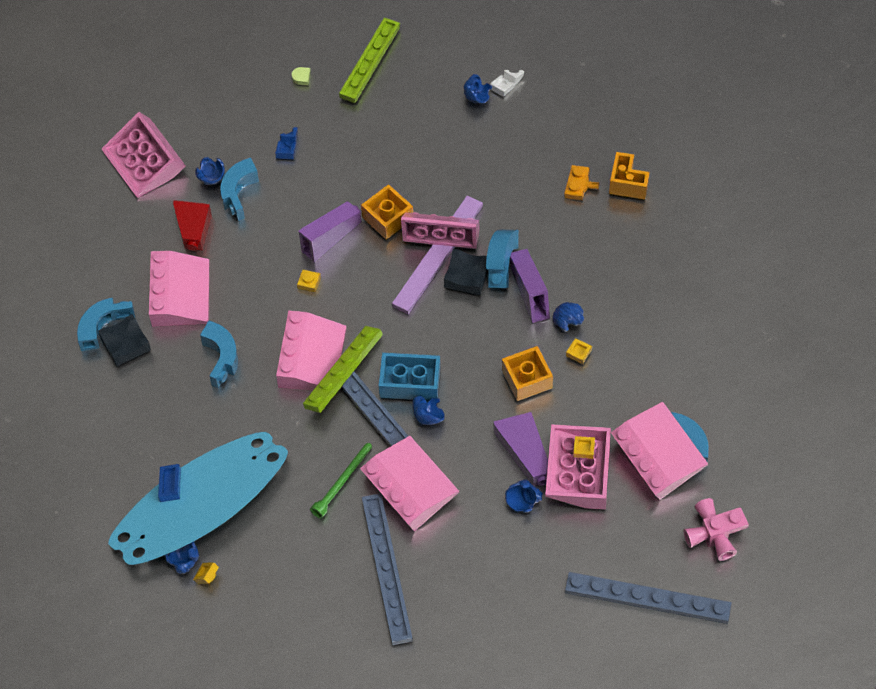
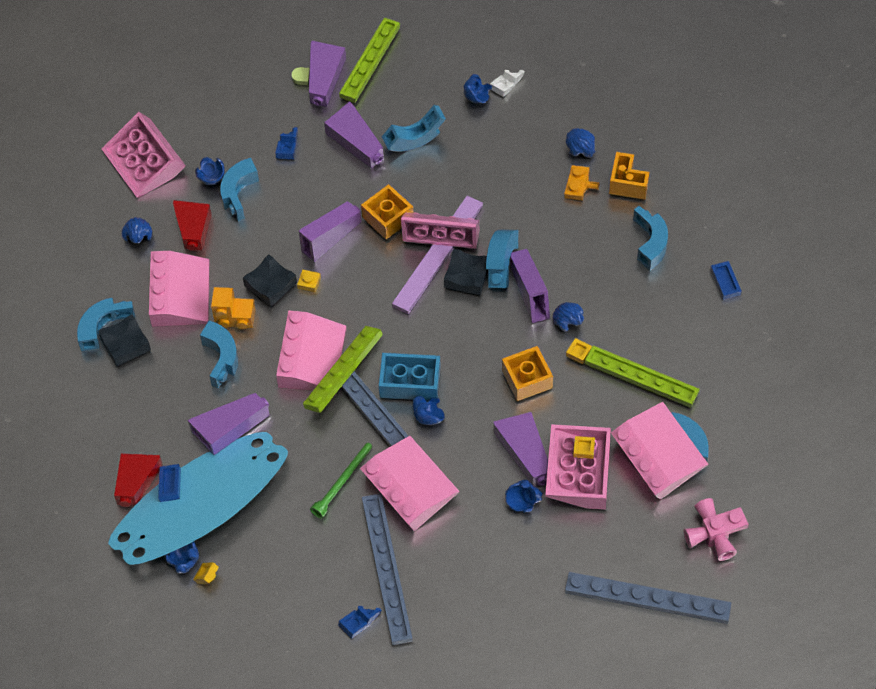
none -> red slope [114,453,163,507]
none -> blue hair [122,217,152,244]
none -> medium lavender slope [188,393,270,455]
none -> light orange brick [211,287,256,329]
none -> black brick [243,254,297,306]
none -> medium lavender slope [309,41,346,107]
none -> medium lavender slope [324,101,384,168]
none -> blue slope [338,606,382,639]
none -> dark azure arch [382,105,446,152]
none -> blue hair [565,128,596,158]
none -> lime plate [585,346,700,408]
none -> dark azure arch [633,205,668,271]
none -> blue tile [710,261,742,300]

